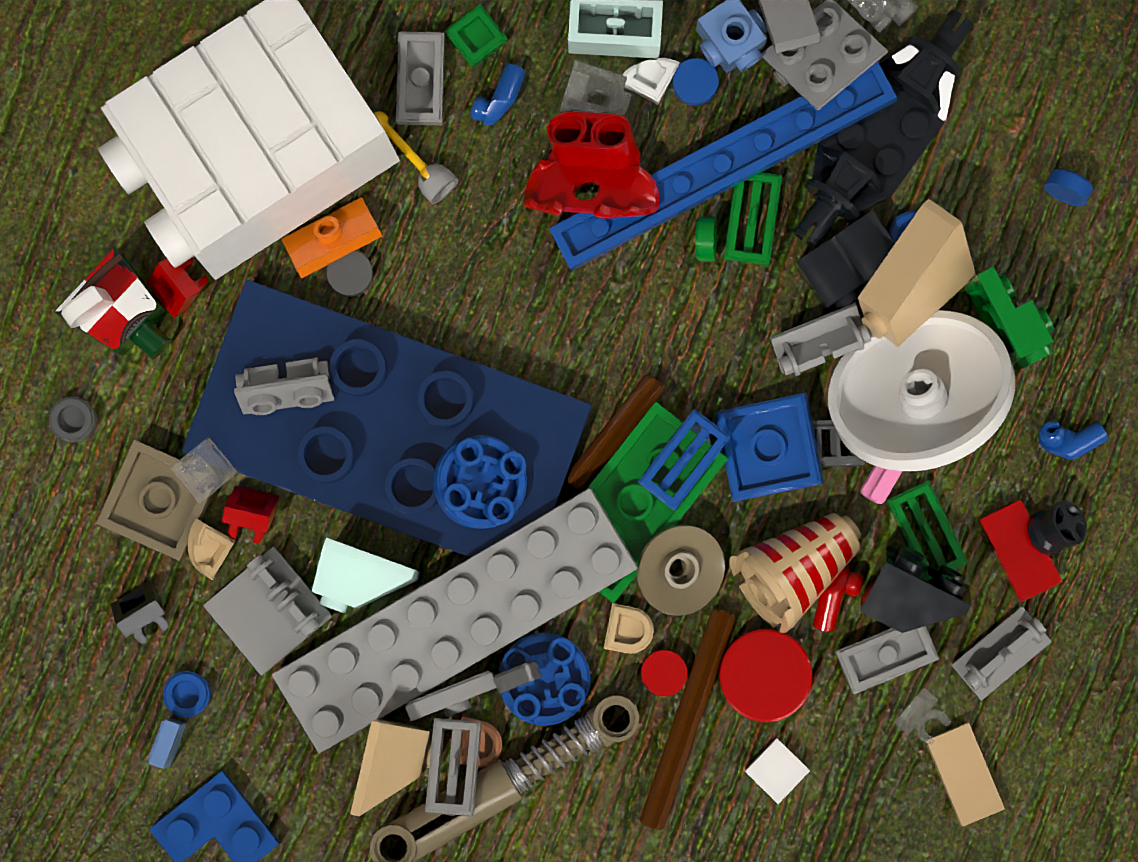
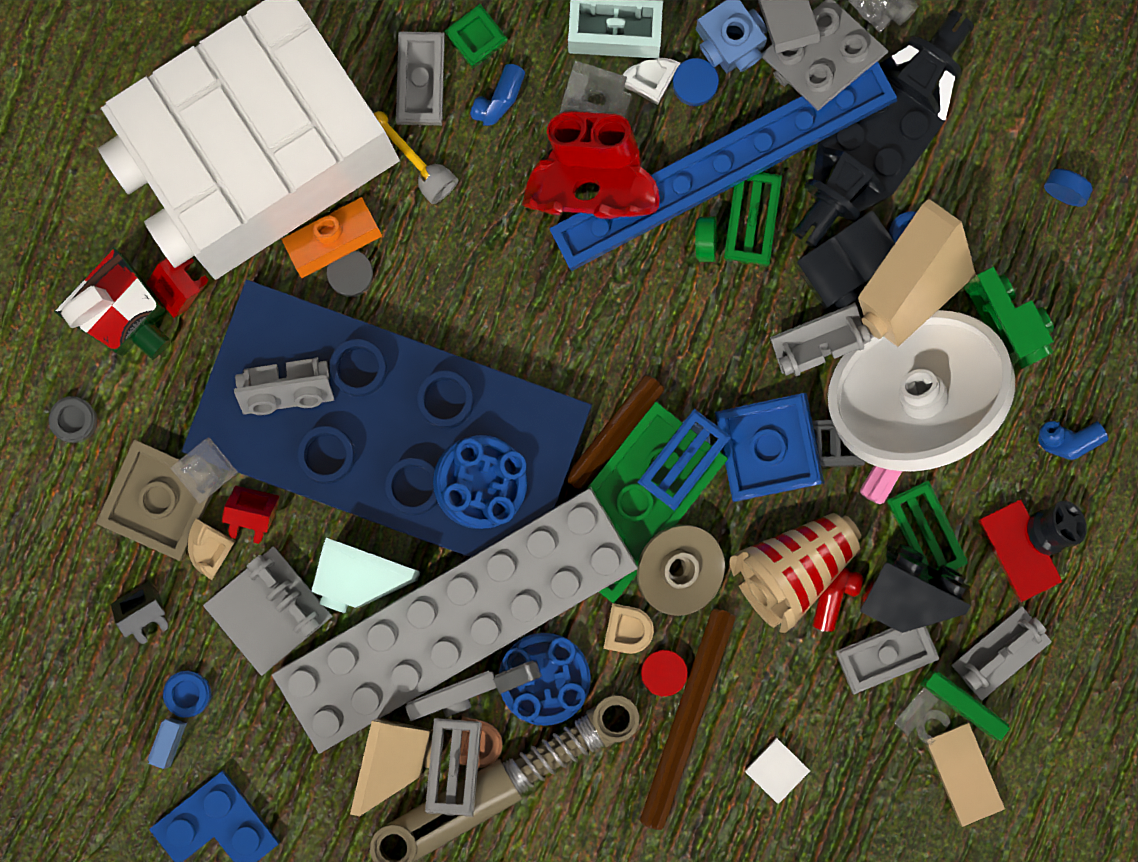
red tile [719,629,812,722] -> none
none -> green tile [920,671,1010,741]

